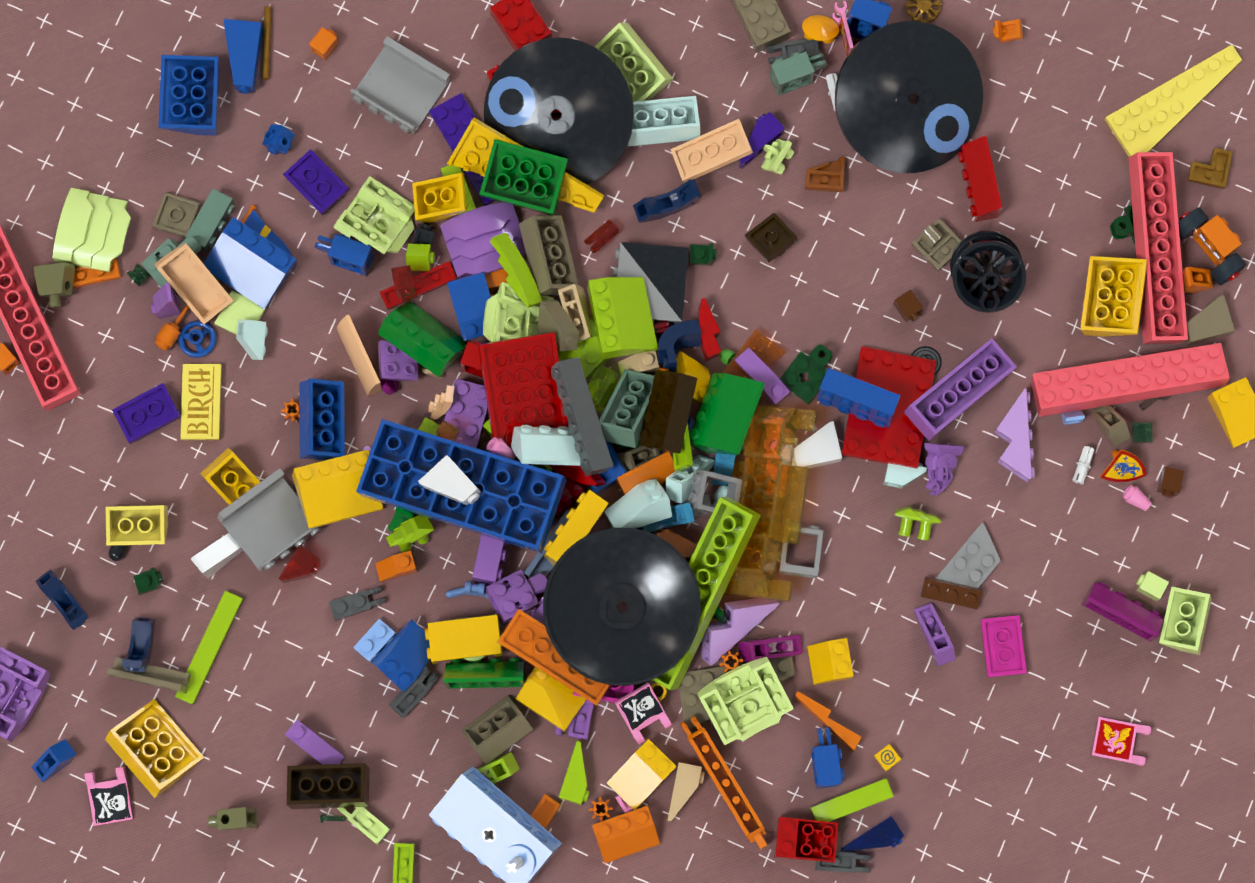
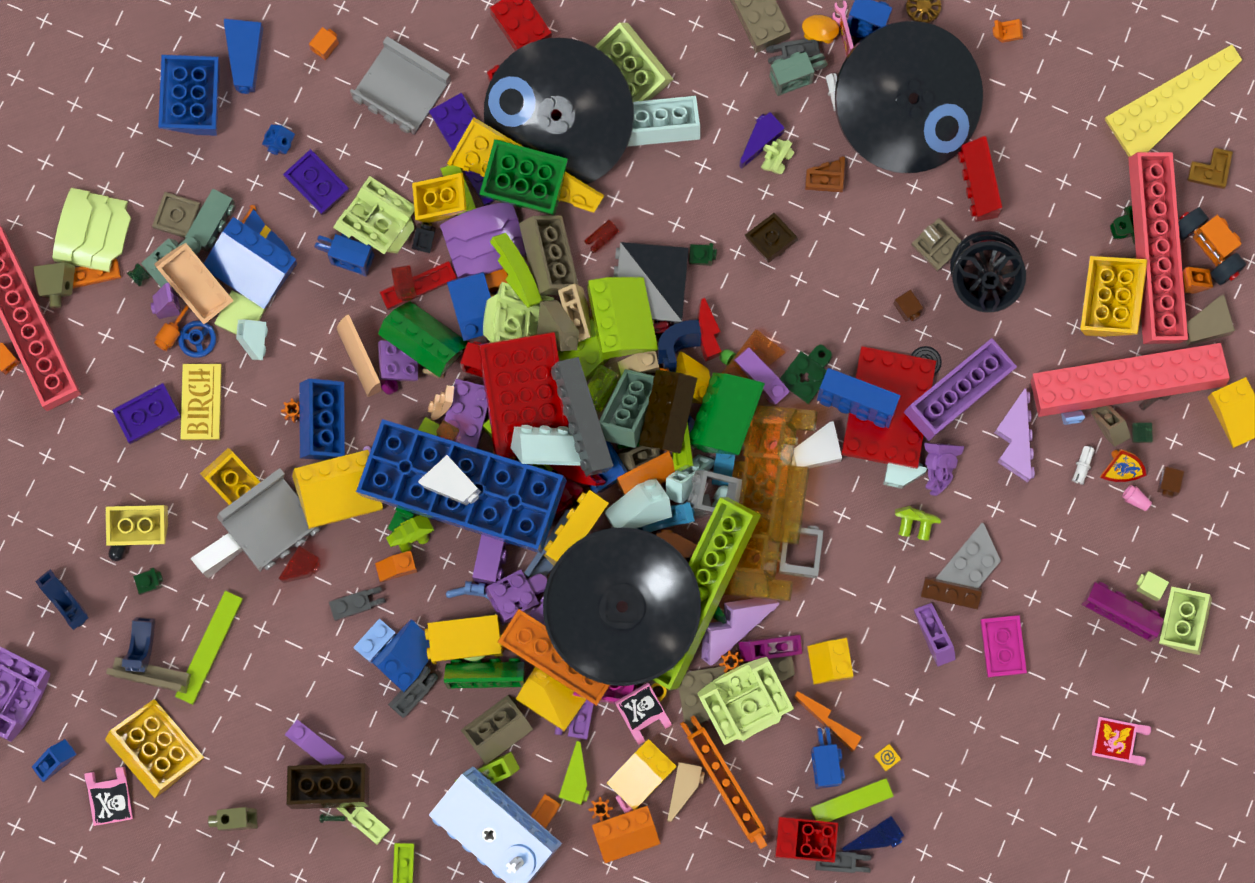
pearl gold bar [262,6,271,80] -> none
lime brick [406,244,435,271] -> none
bright pink cone [487,437,516,460] -> none
dark blue arch [633,179,701,223] -> none
light nougat plate [670,119,753,183] -> none

